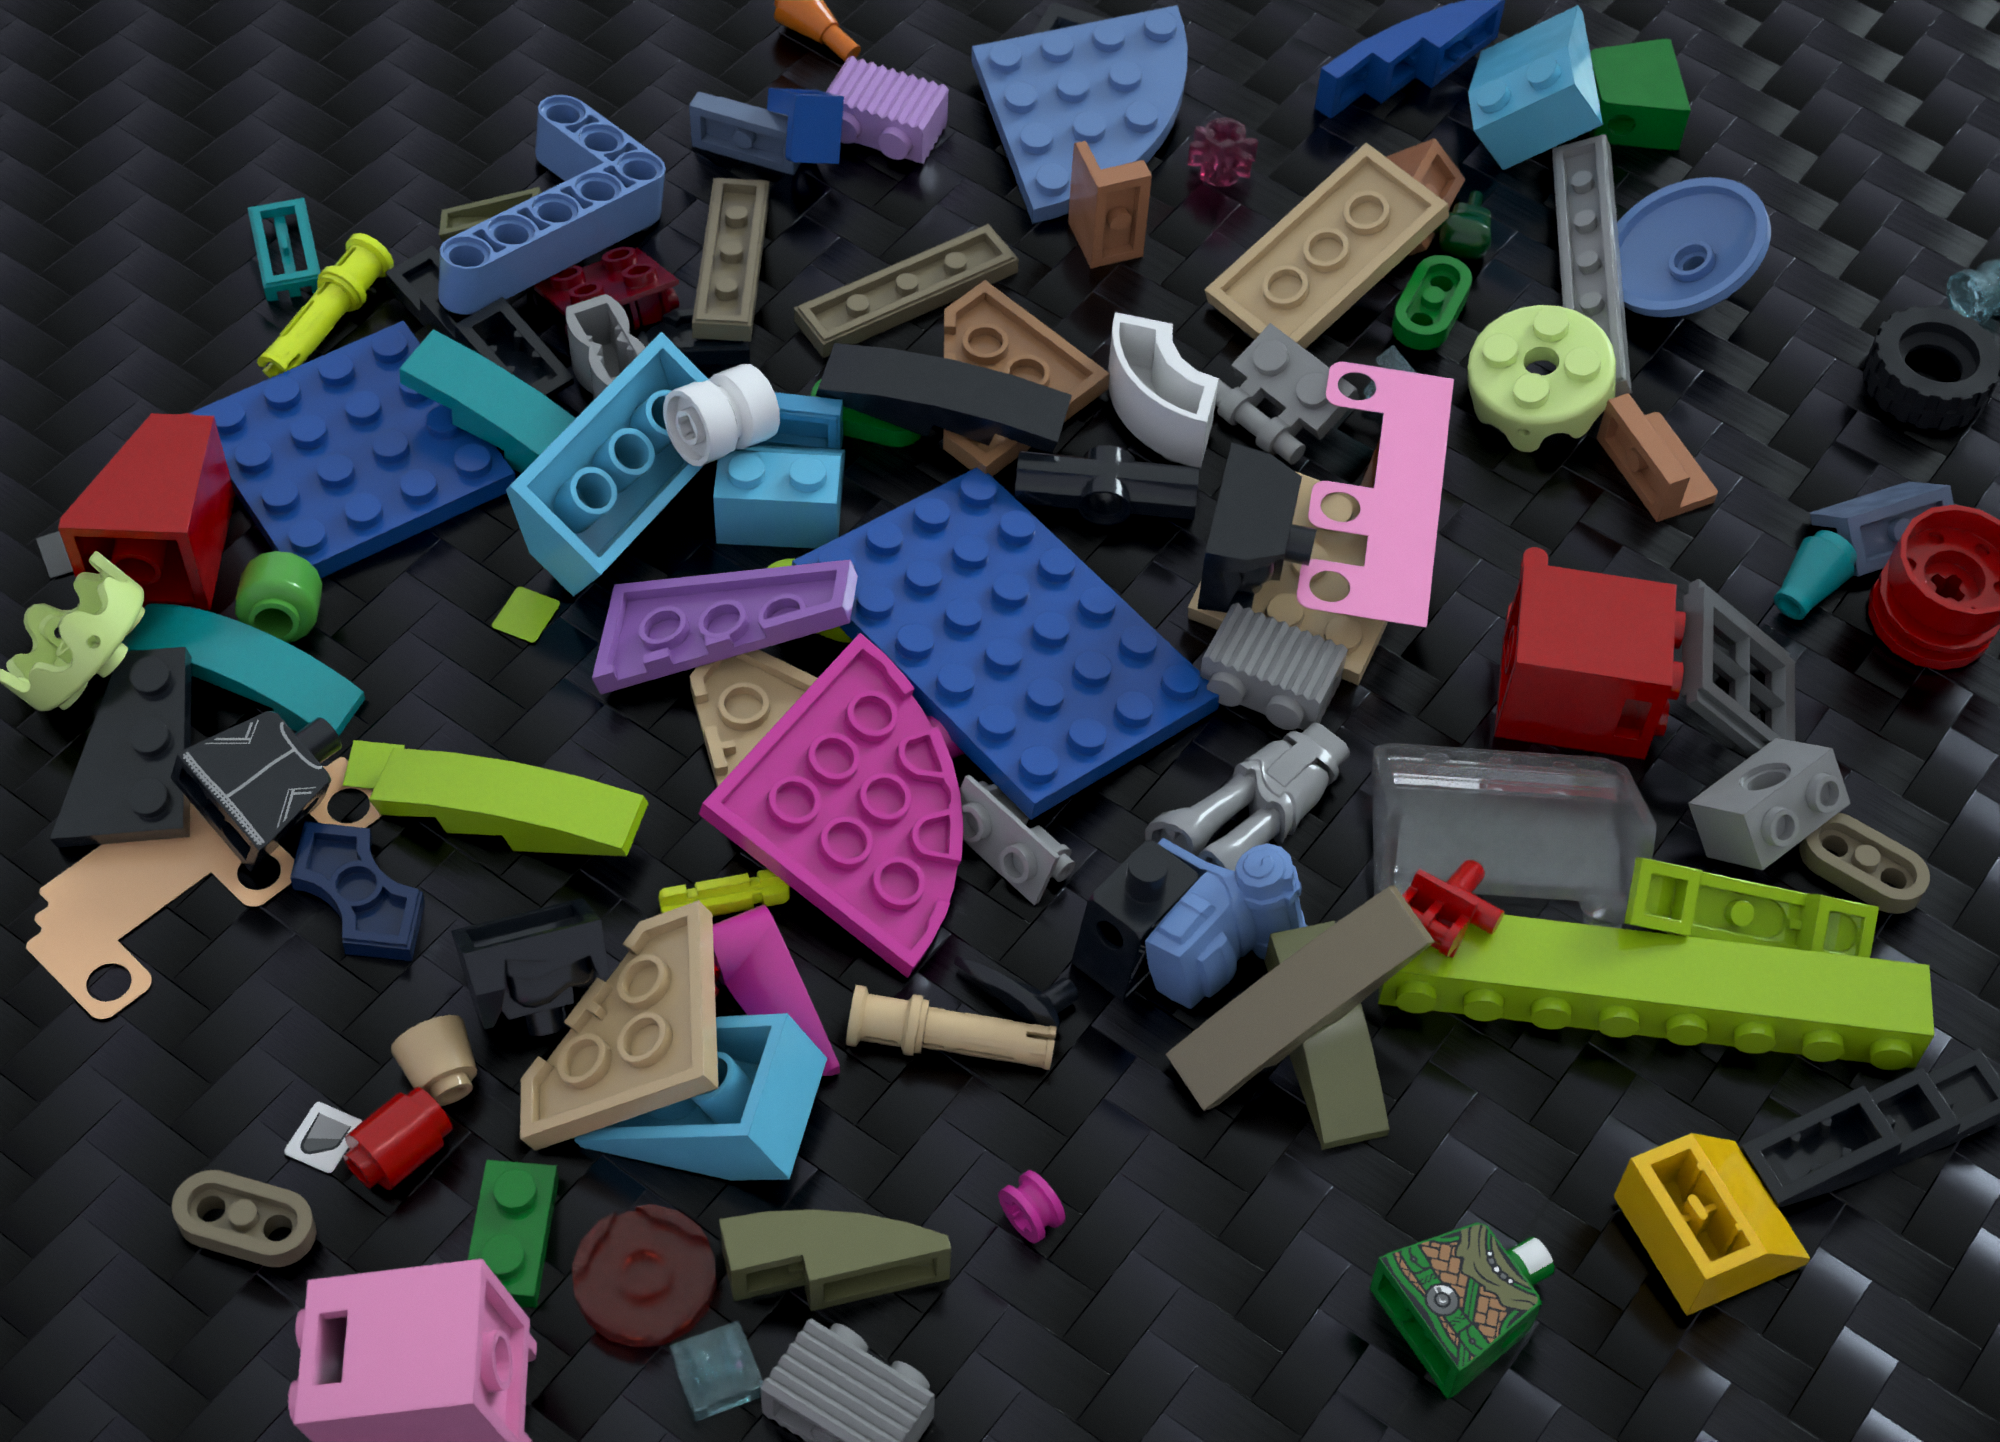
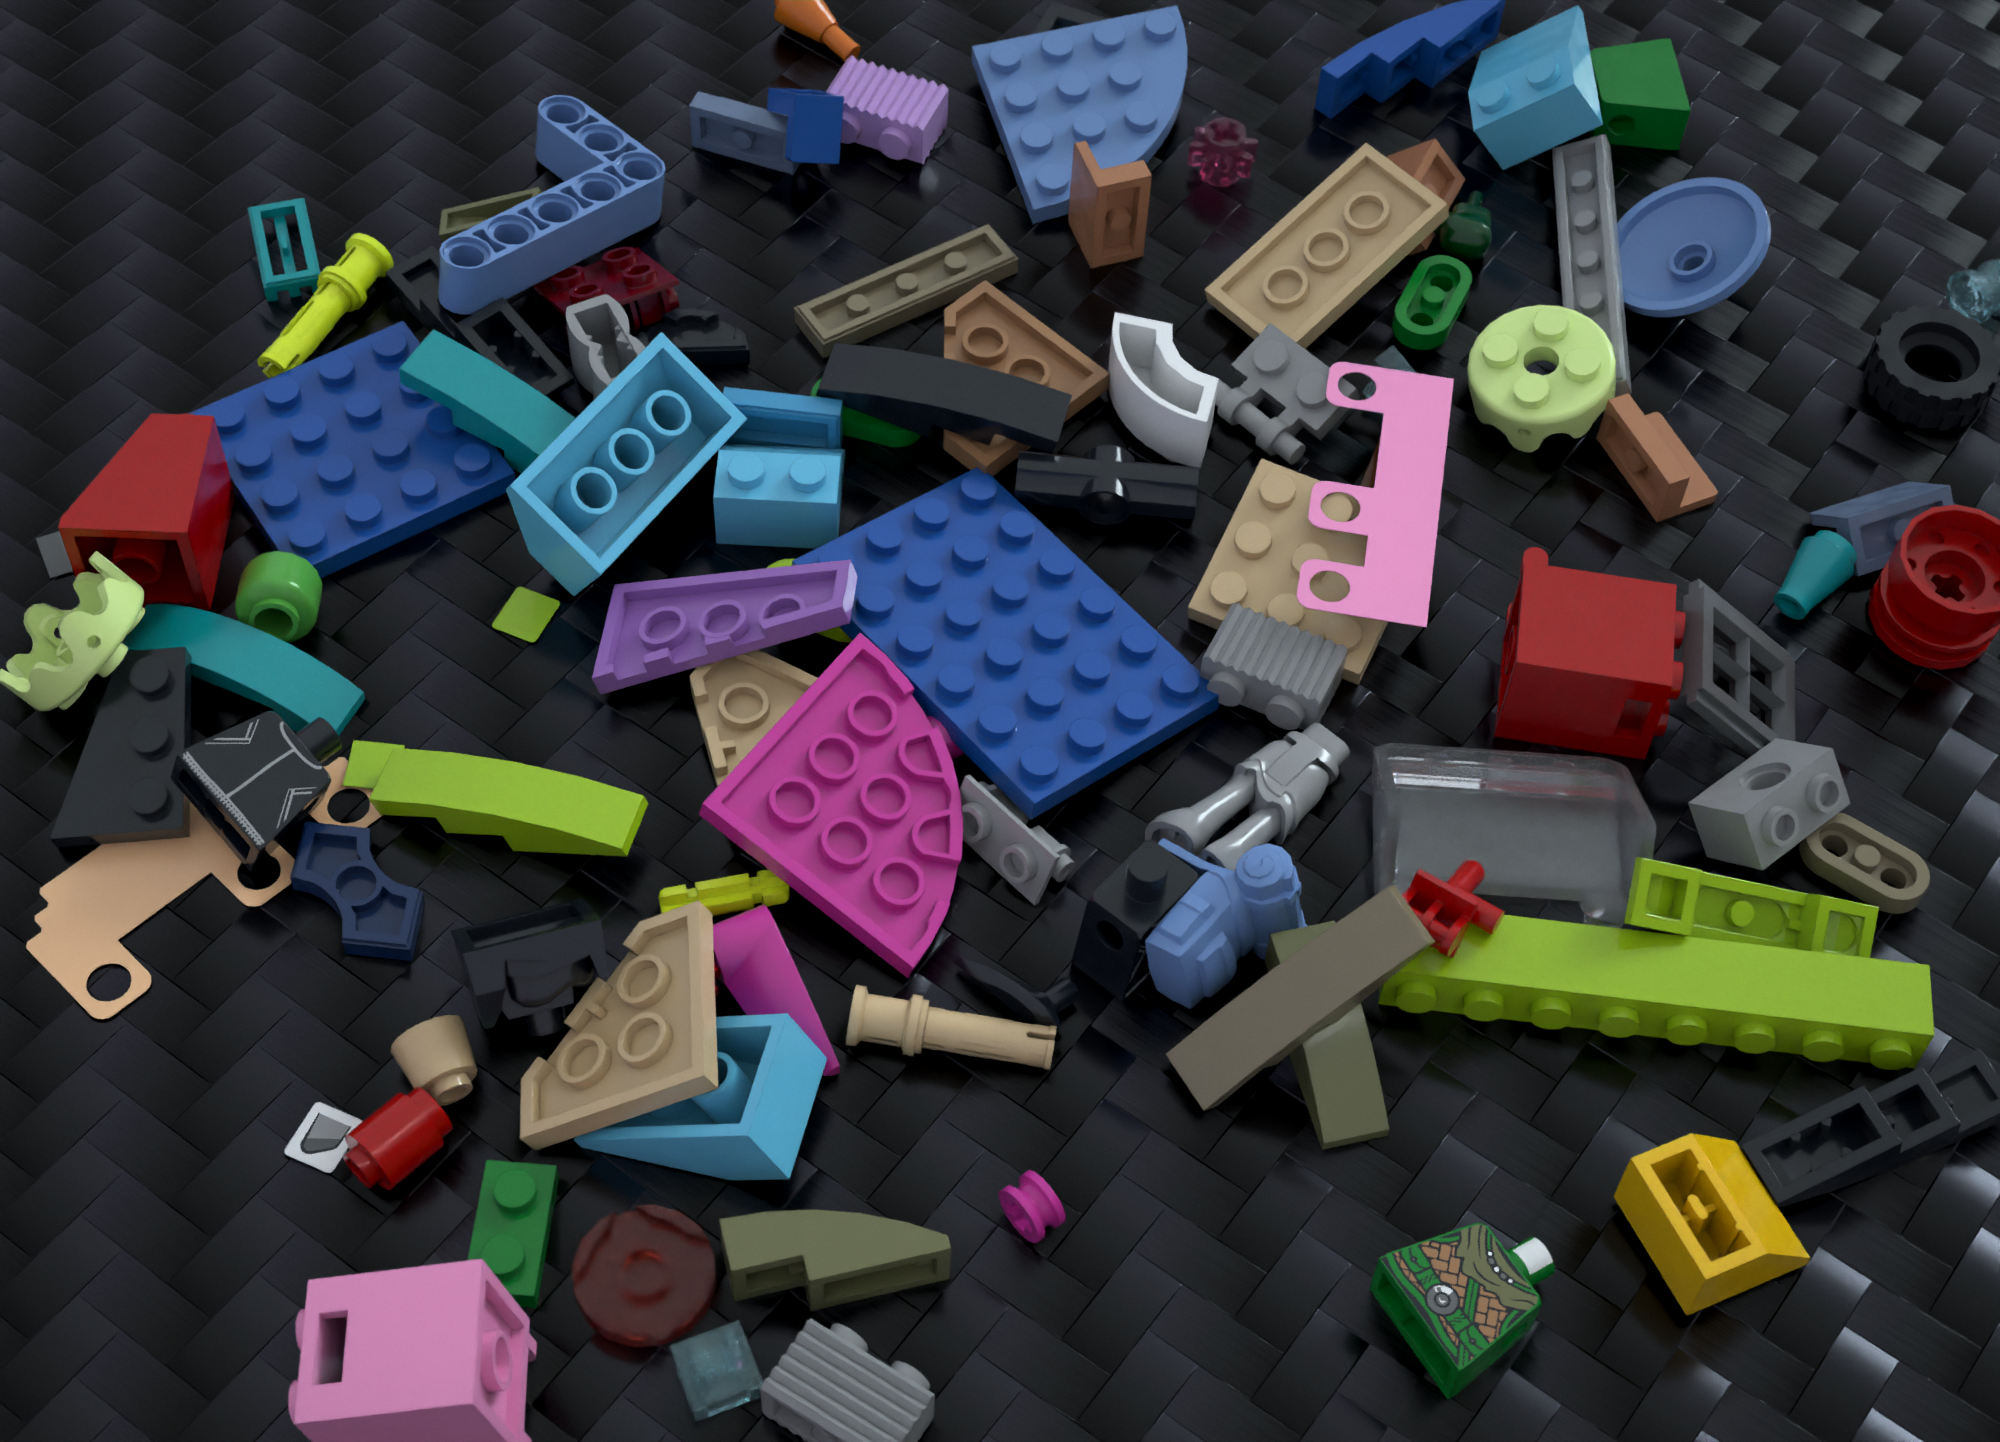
dark tan plate [172,1170,316,1267] -> none
white wheel [663,364,780,466] -> none
dark tan tile [692,178,769,342] -> none
black brick [1197,443,1317,613] -> none

